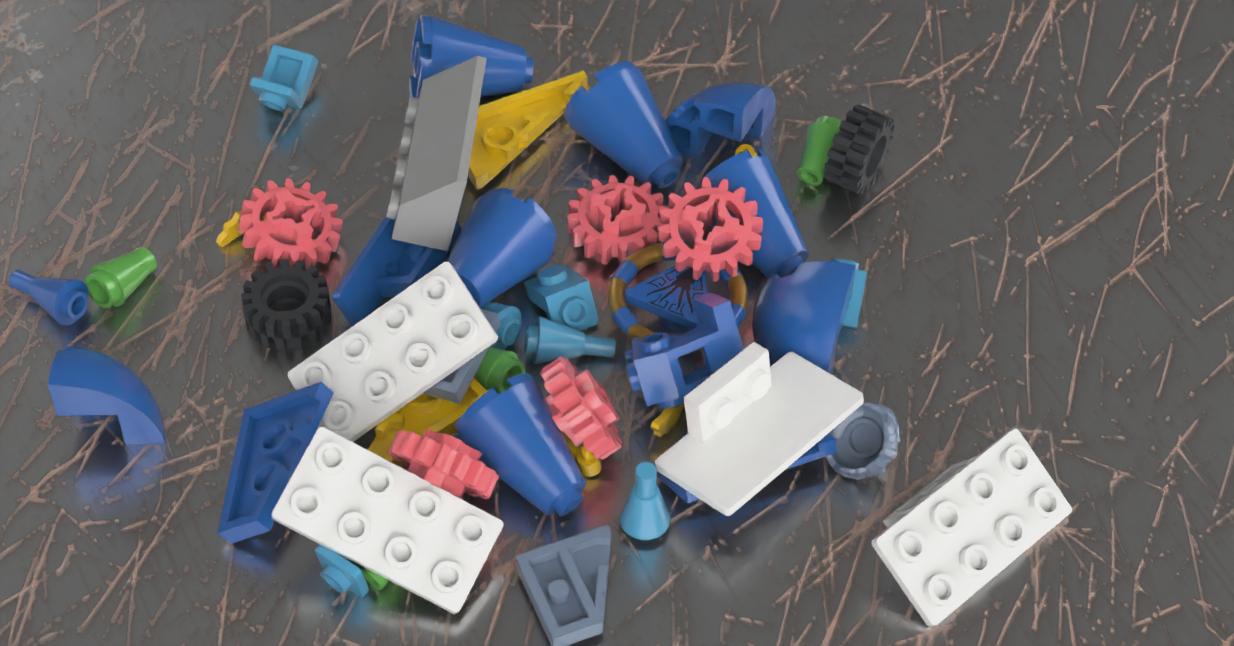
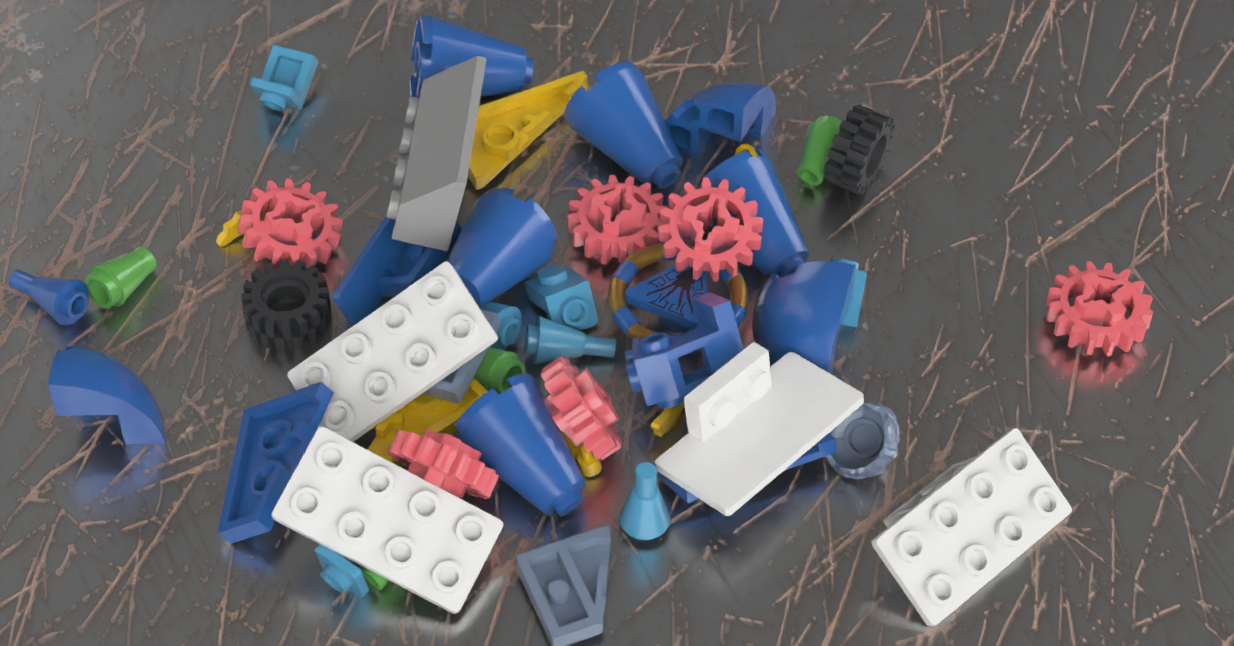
none -> coral gear [1046,261,1153,356]

